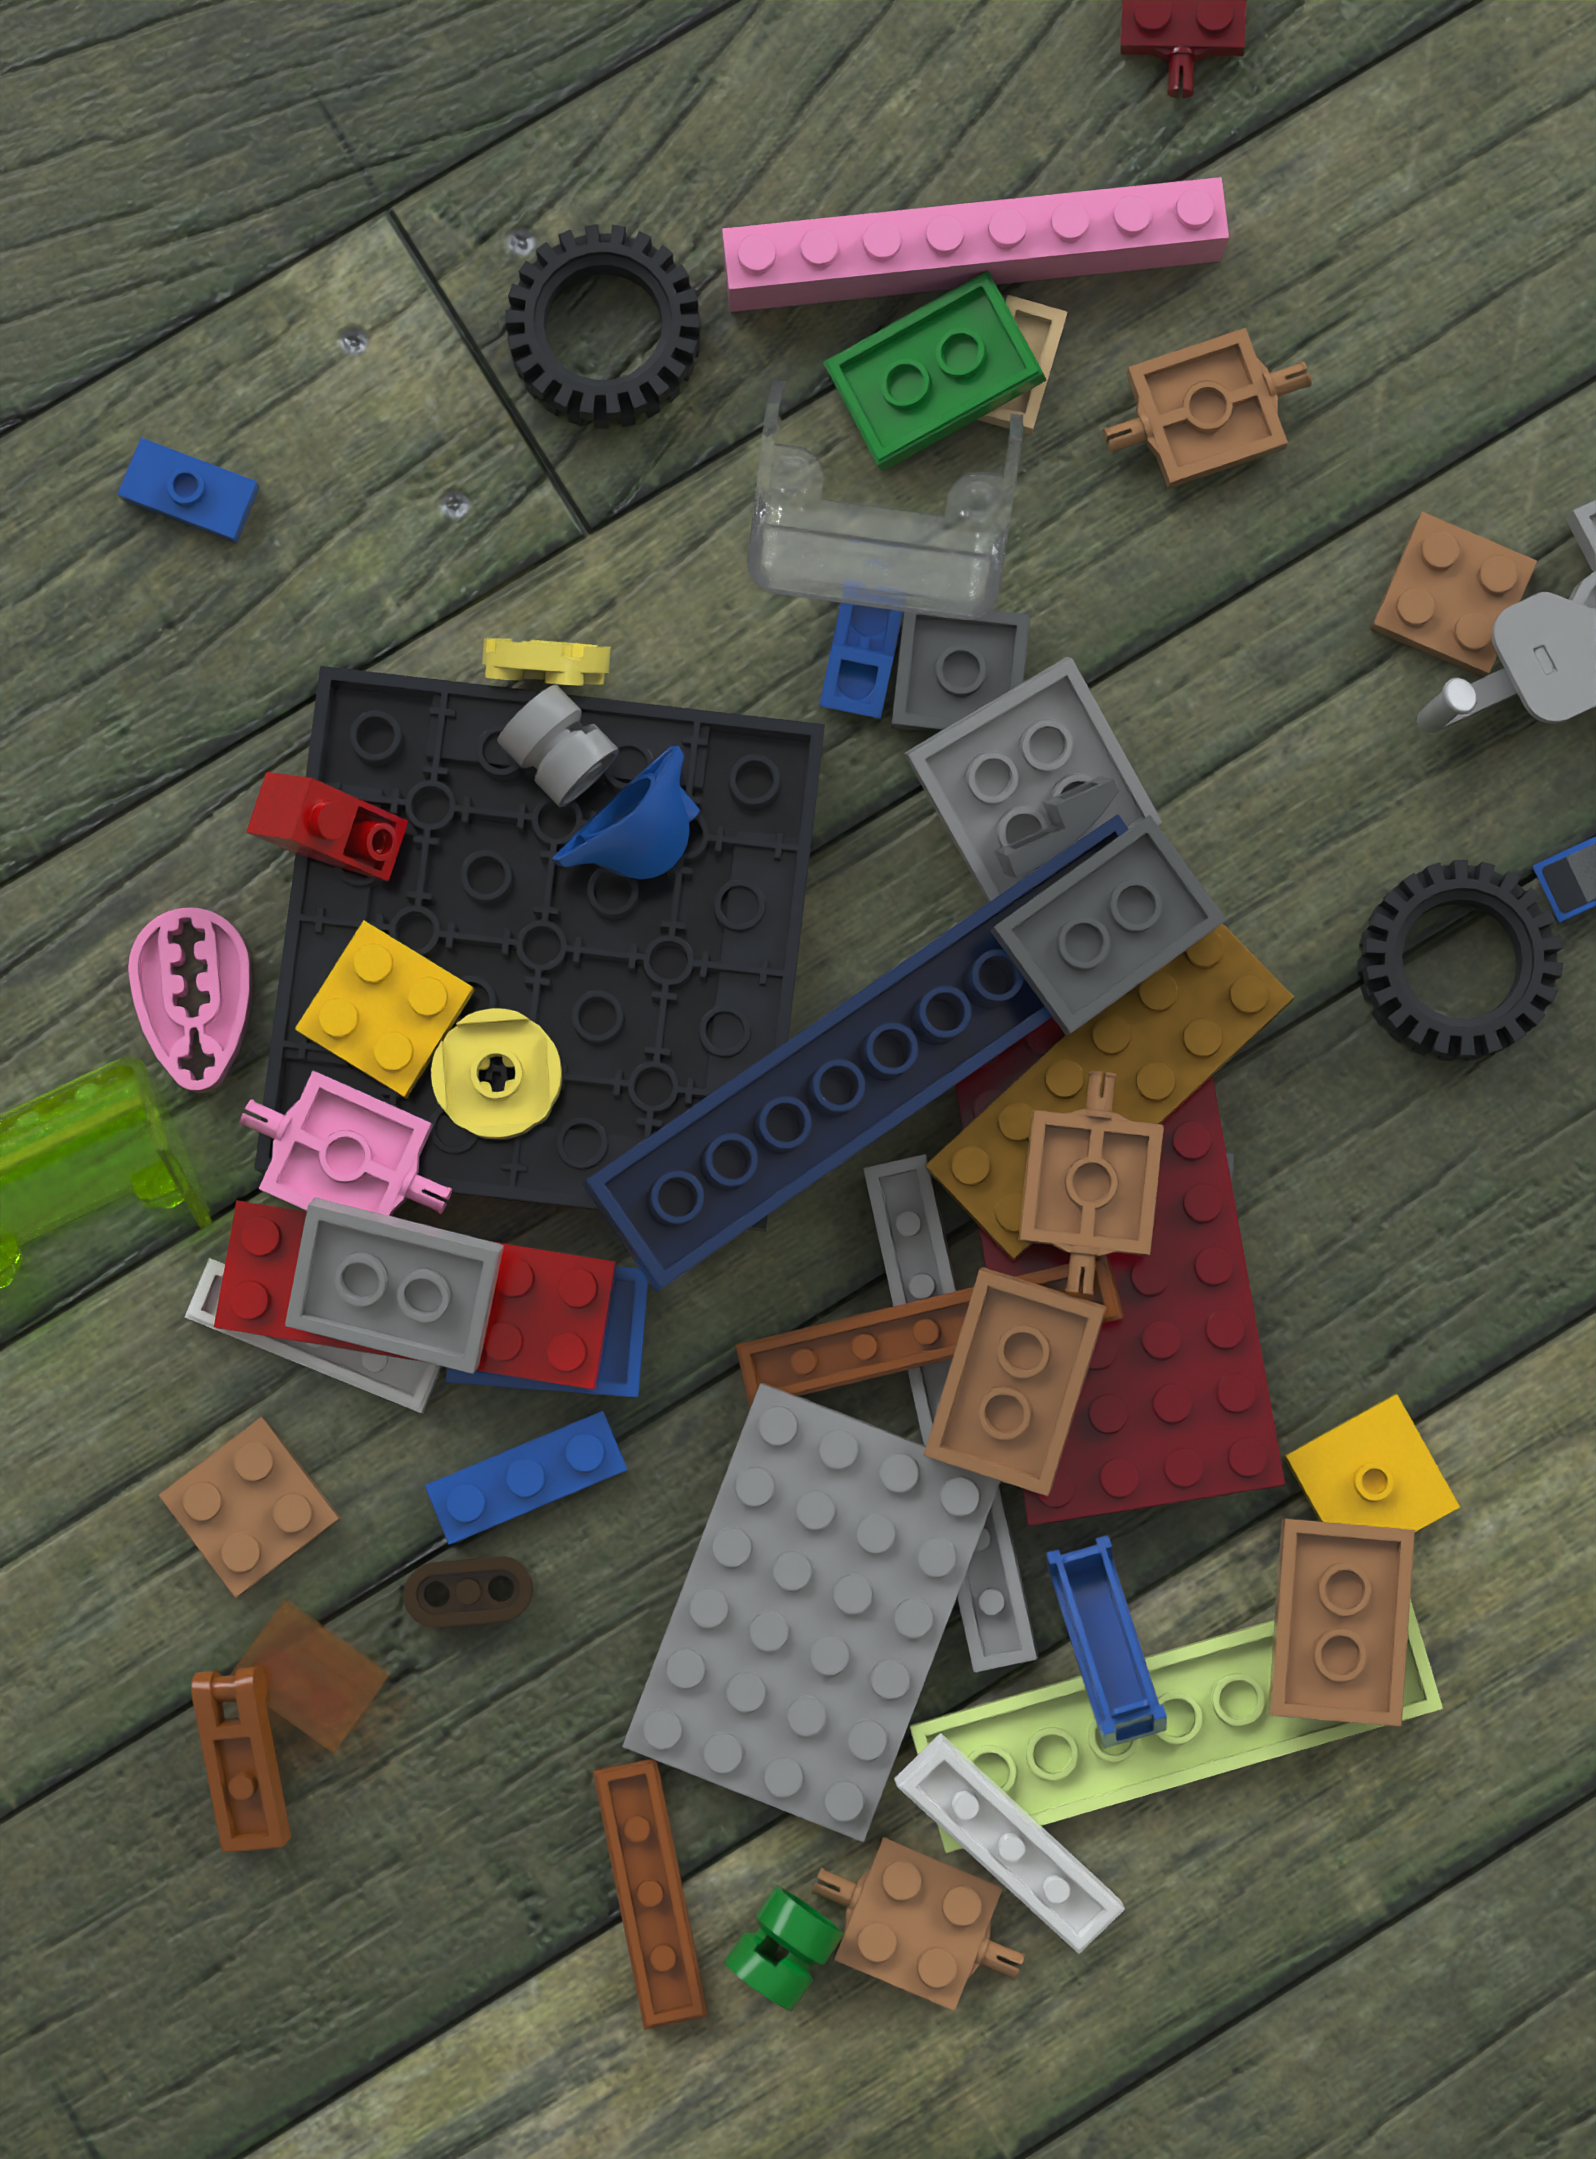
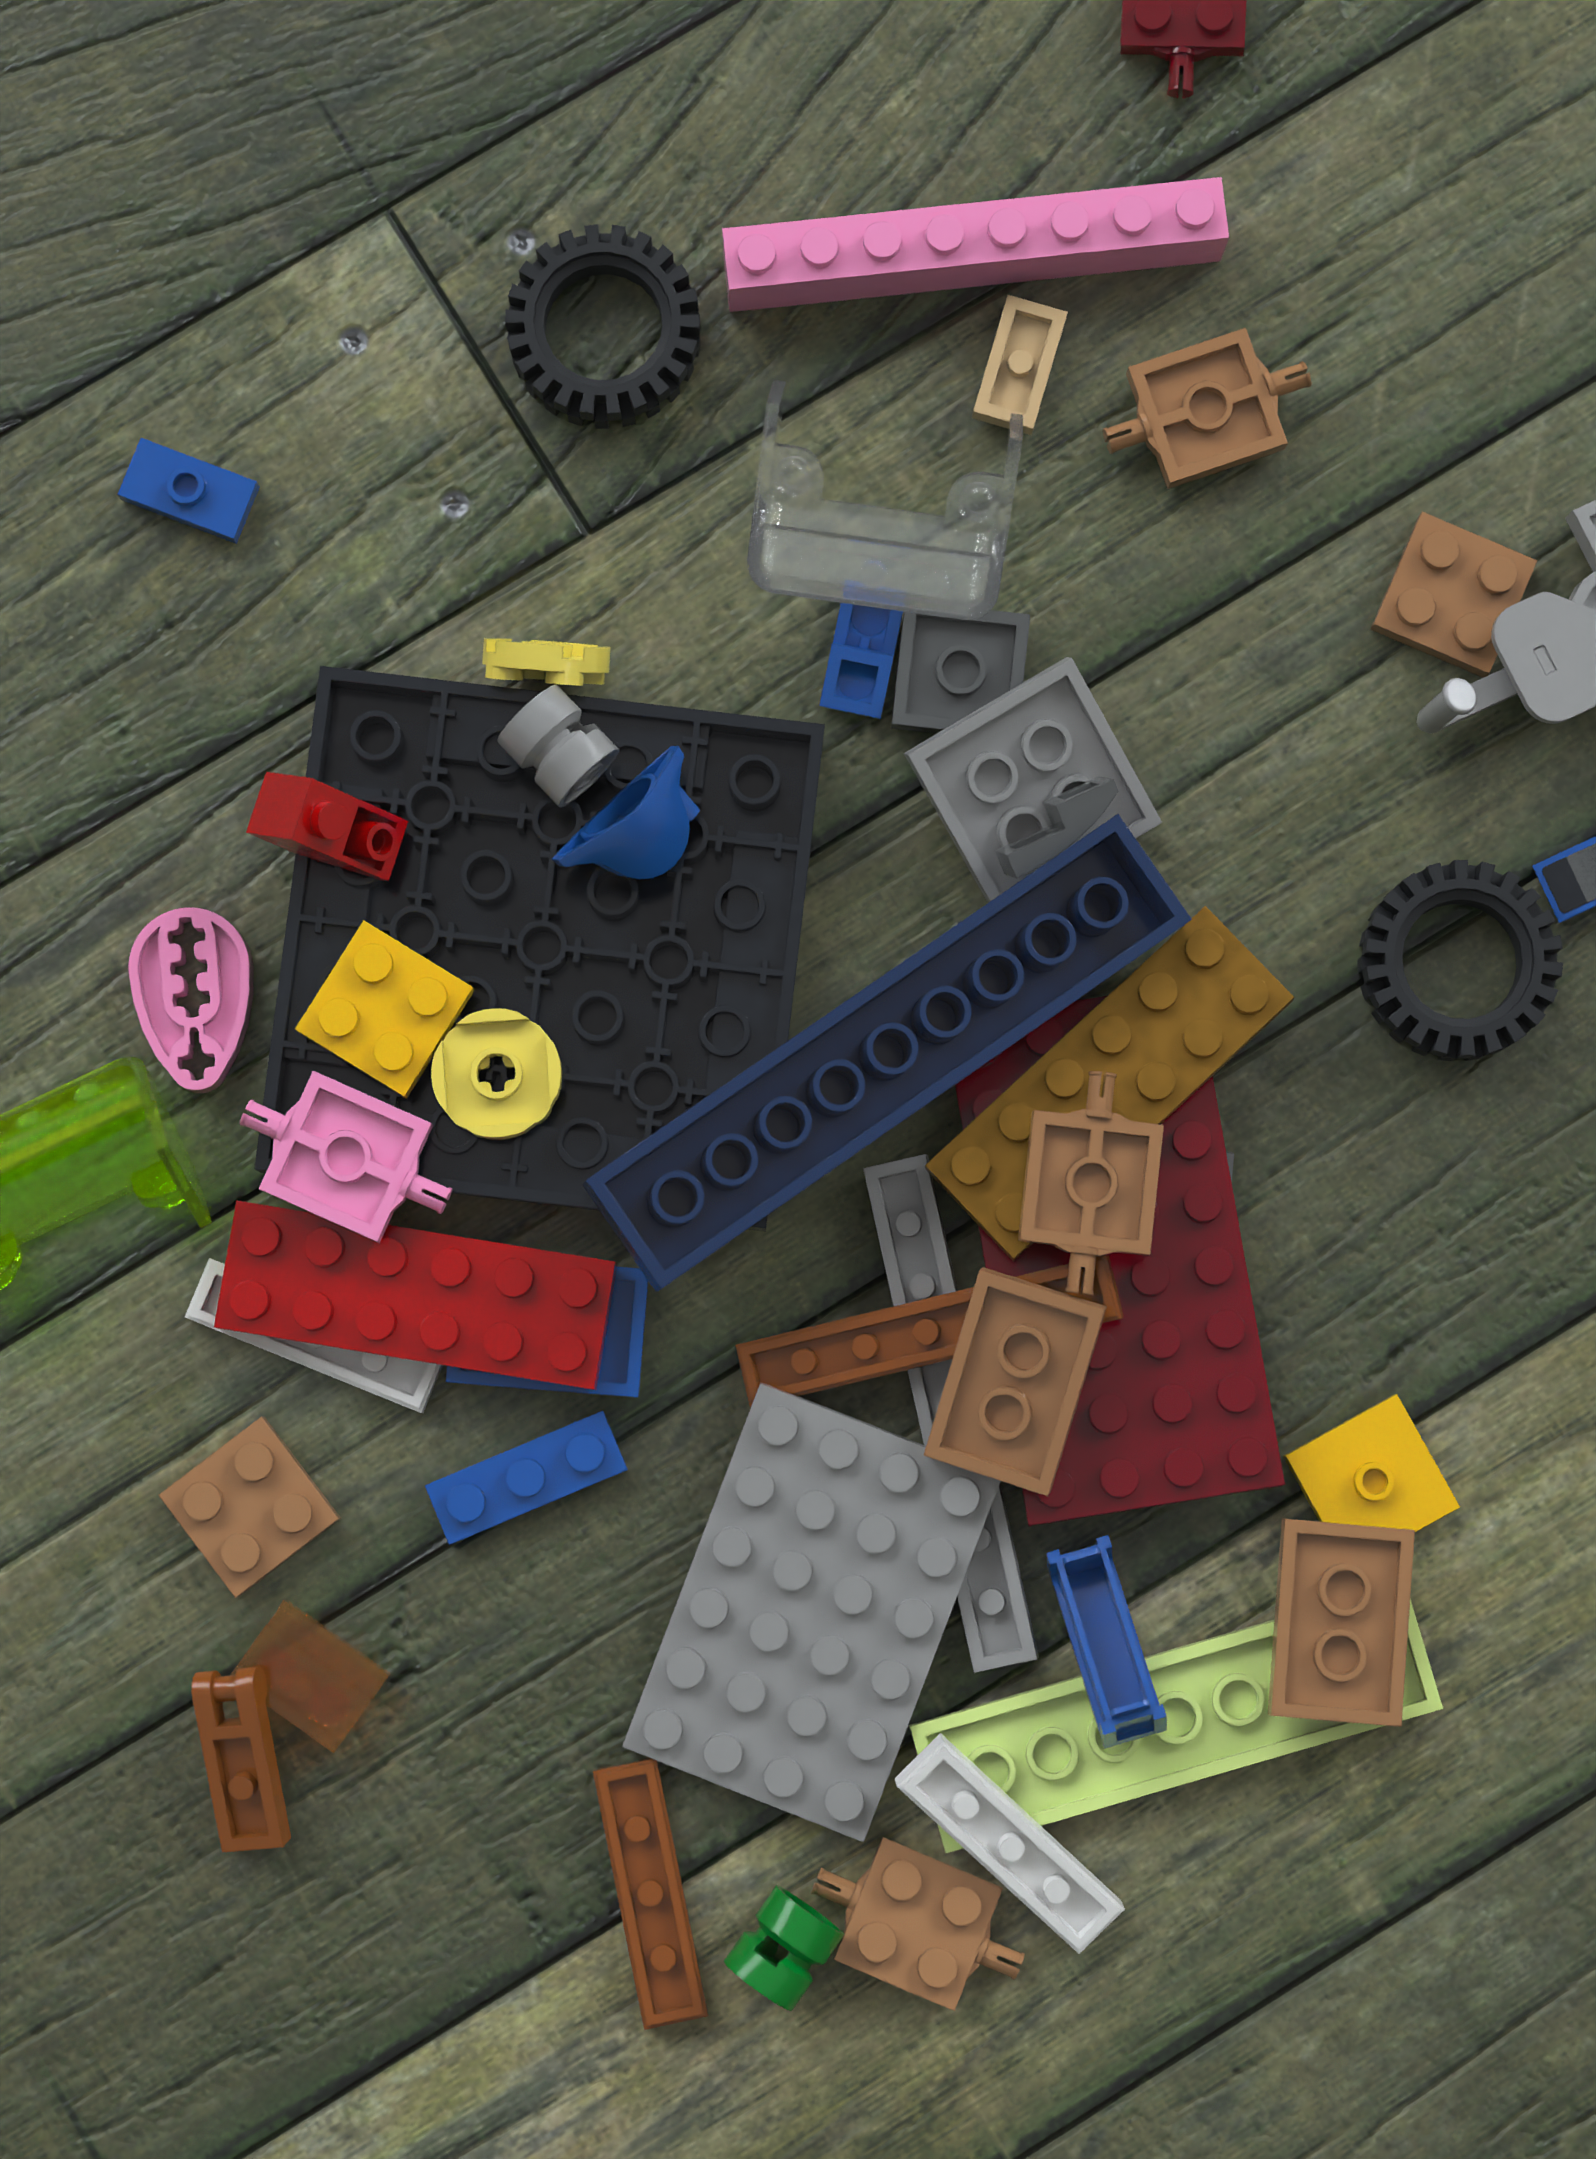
light grey plate [285,1197,504,1374] -> none
dark brown plate [403,1556,534,1628] -> none
green tile [823,270,1047,472] -> none
dark grey plate [990,815,1226,1036] -> none

